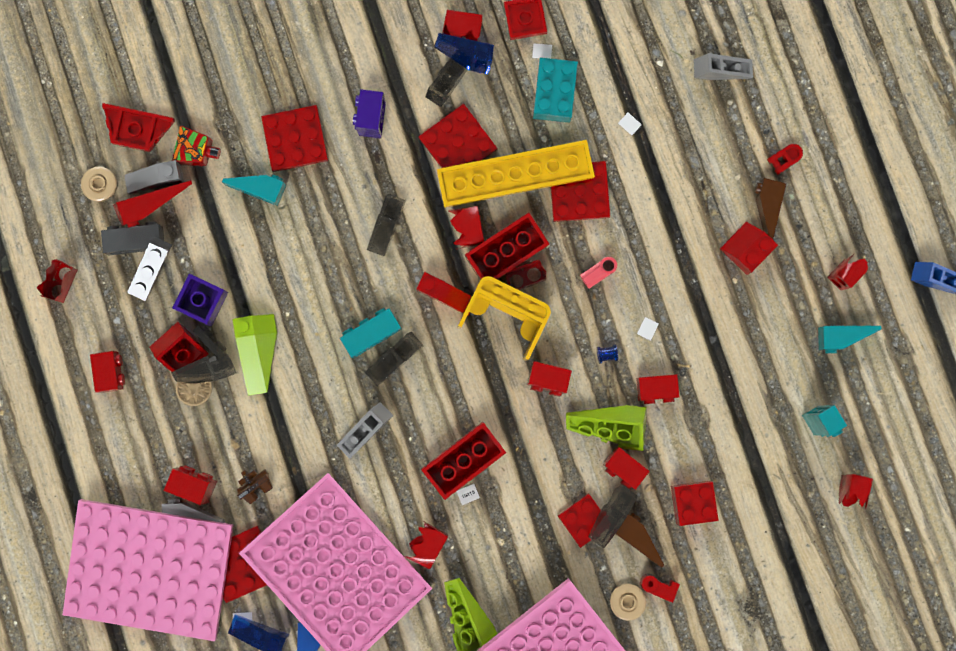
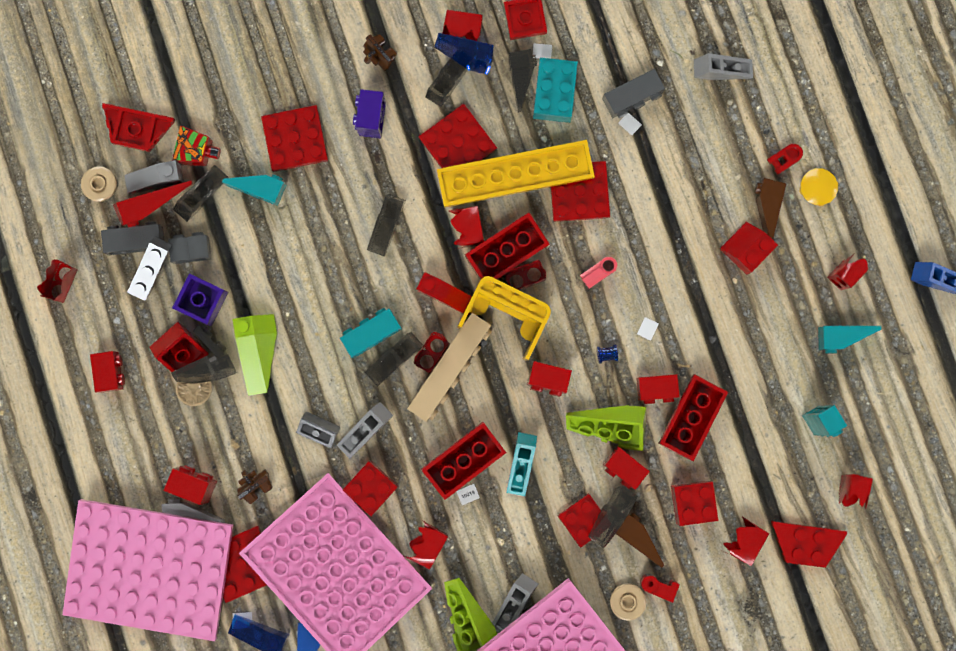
none -> dark grey brick [168,232,211,264]
none -> clear smoke slope [173,165,229,222]
none -> flat silver slope [296,412,340,448]
none -> red brick [343,460,399,516]
none -> reddish brown hips [363,34,397,72]
none -> tan brick [407,313,492,422]
none -> red piece [414,332,450,374]
none -> light grey slope [492,573,538,633]
none -> teal slope [506,432,537,497]
none -> clear smoke slope [508,49,537,113]
none -> dark grey brick [602,69,665,119]
none -> red brick [658,374,728,462]
none -> red piece [721,516,769,566]
none -> red wing [771,521,848,568]
none -> yellow dish [799,168,838,206]

